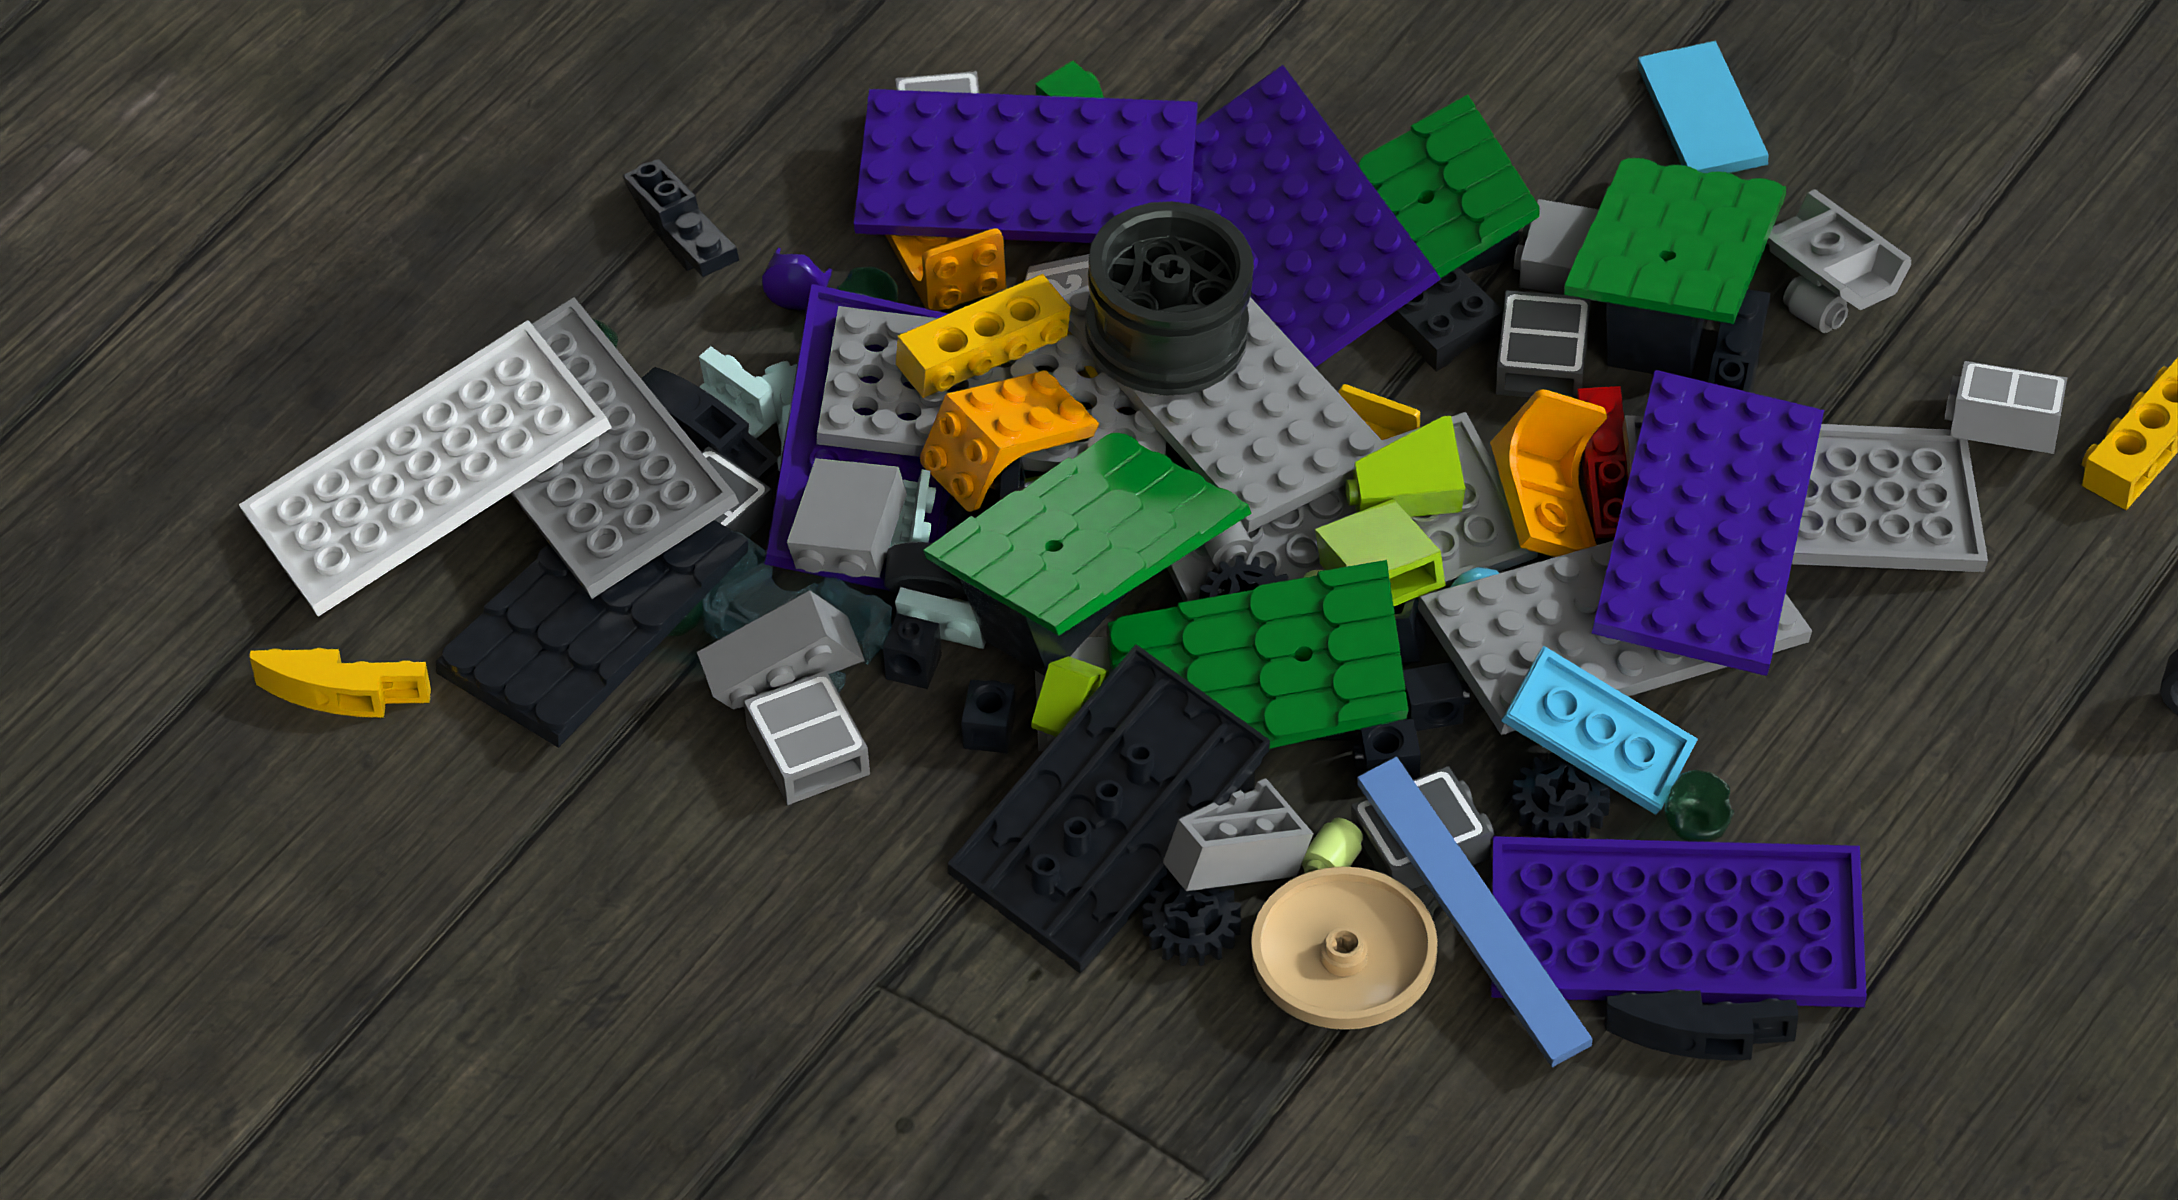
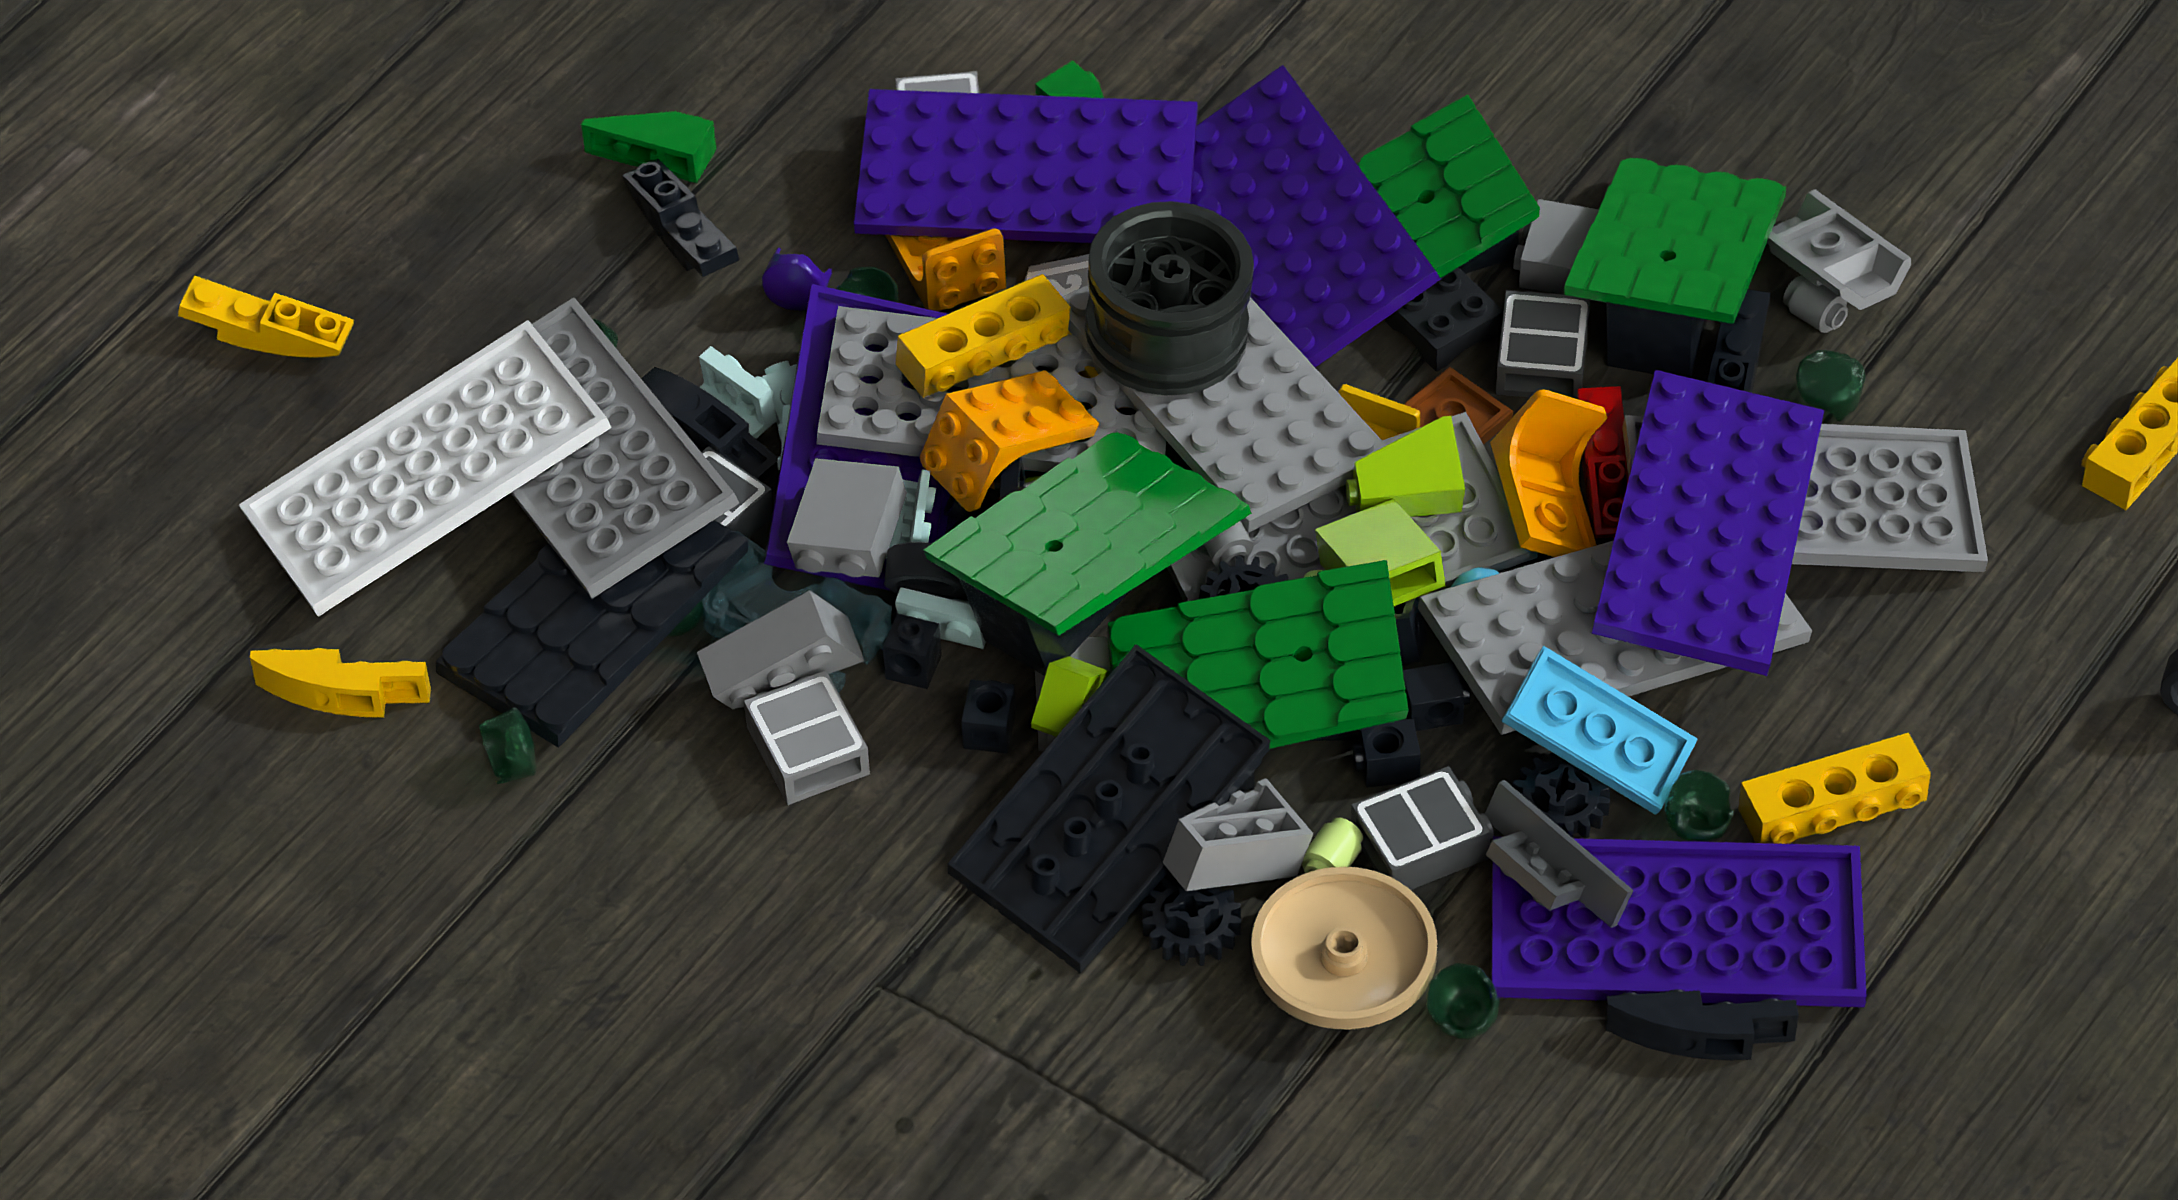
medium blue tile [1357,757,1592,1067] -> none
medium azure tile [1638,41,1769,173] -> none
light grey brick [1944,361,2067,454] -> none
none -> yellow slope [178,275,354,357]
none -> clear green hair [479,707,537,784]
none -> green slope [581,111,717,183]
none -> dark orange tile [1403,367,1513,445]
none -> clear green hair [1426,963,1500,1040]
none -> dark grey bracket [1485,780,1633,928]
none -> yellow brick [1738,732,1931,844]
none -> clear green hair [1796,350,1866,422]

